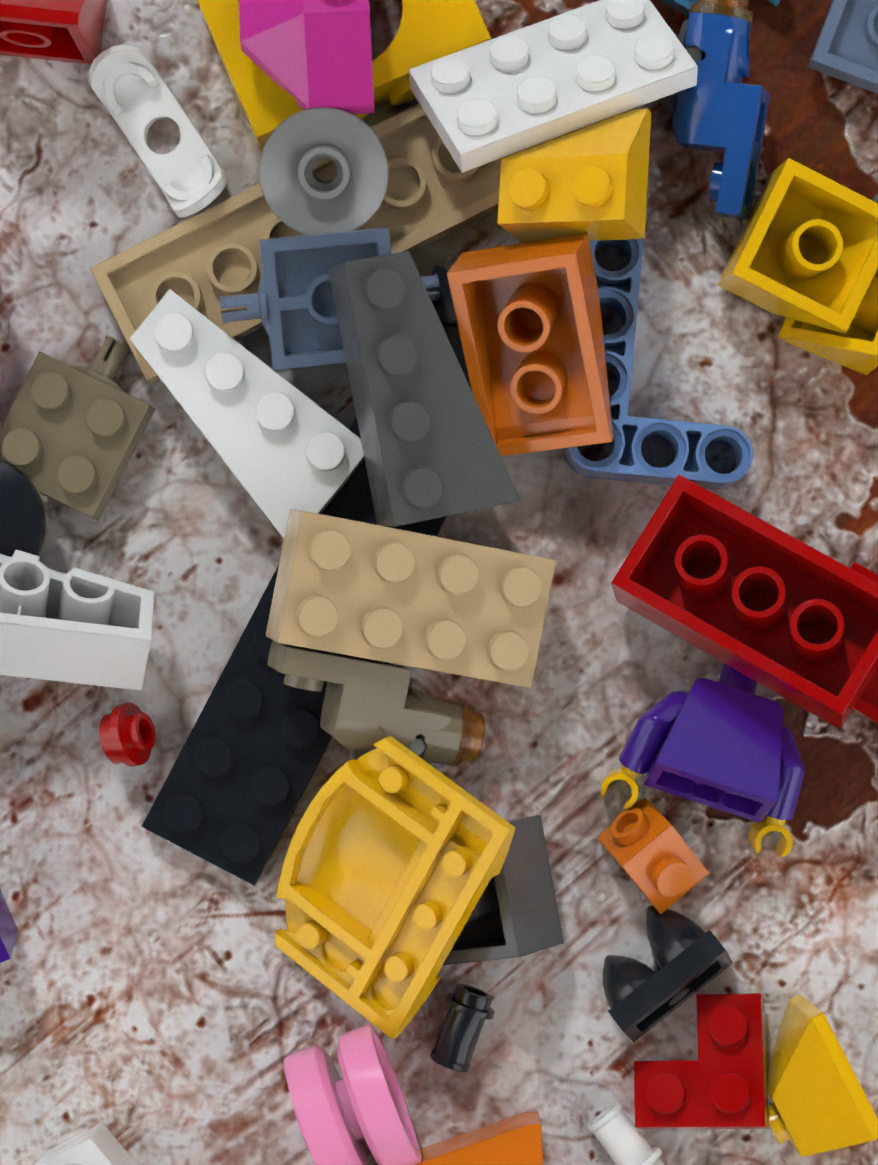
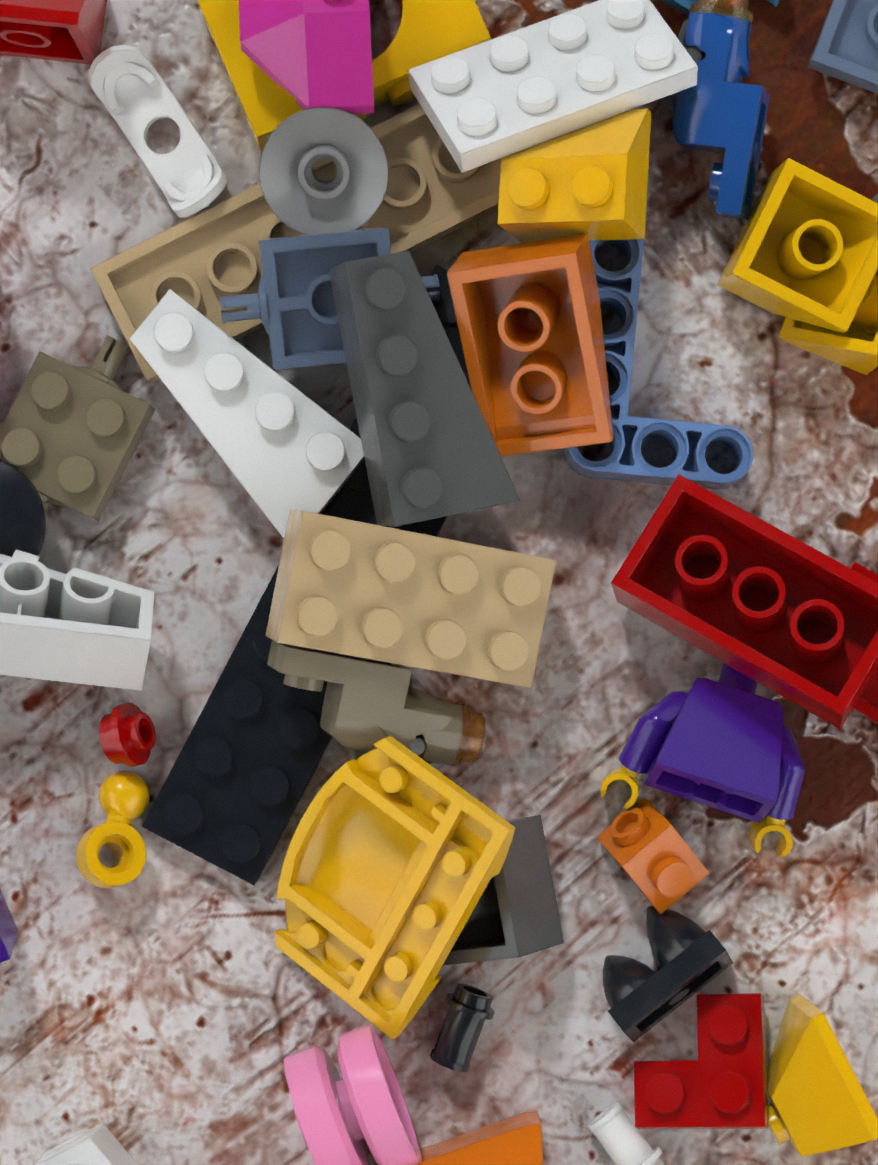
none -> yellow plate [76,771,150,888]

